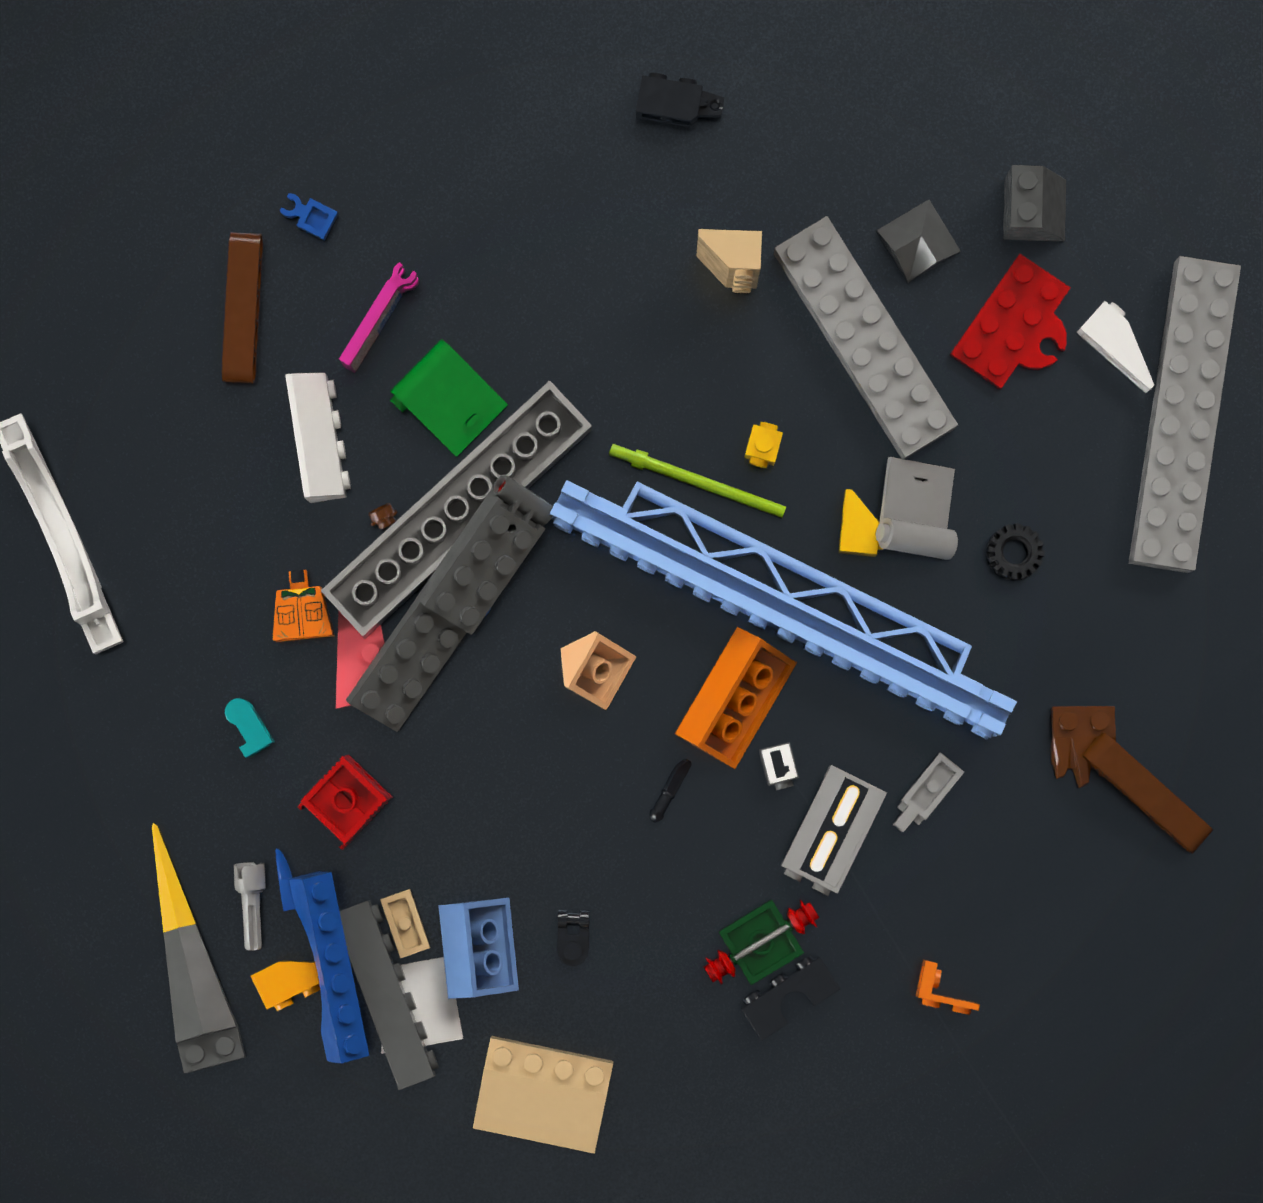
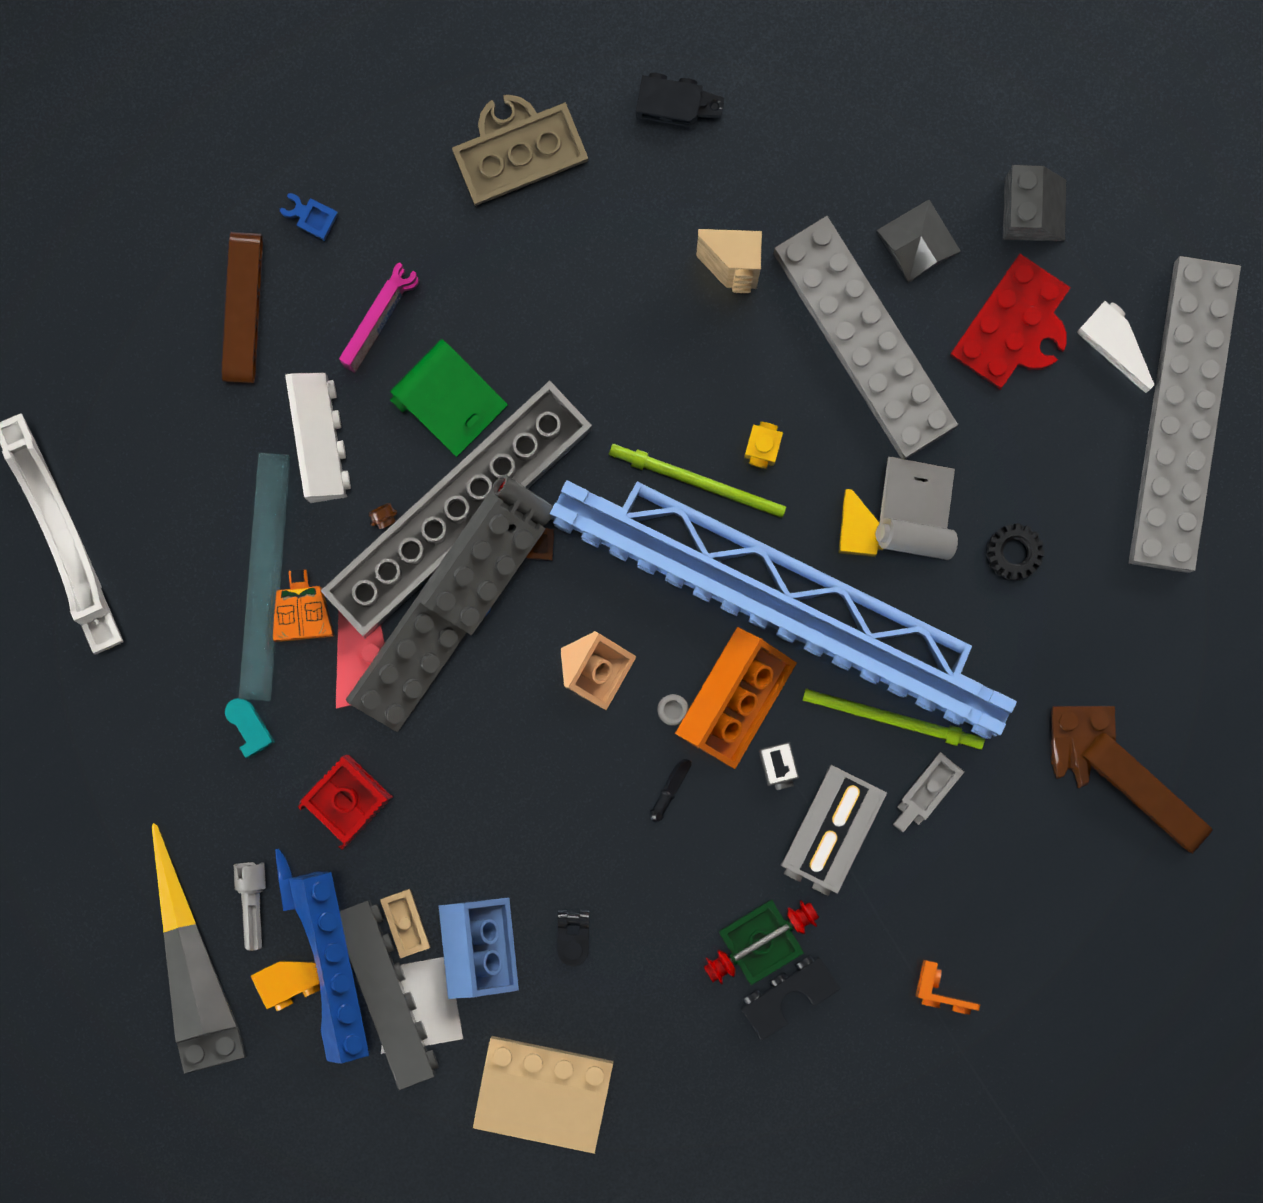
none -> clear light blue plate [239,453,291,701]
none -> dark tan plate [452,95,589,206]
none -> reddish brown plate [525,528,554,561]
none -> light grey tile [658,694,689,725]
none -> lime bar [803,689,985,750]

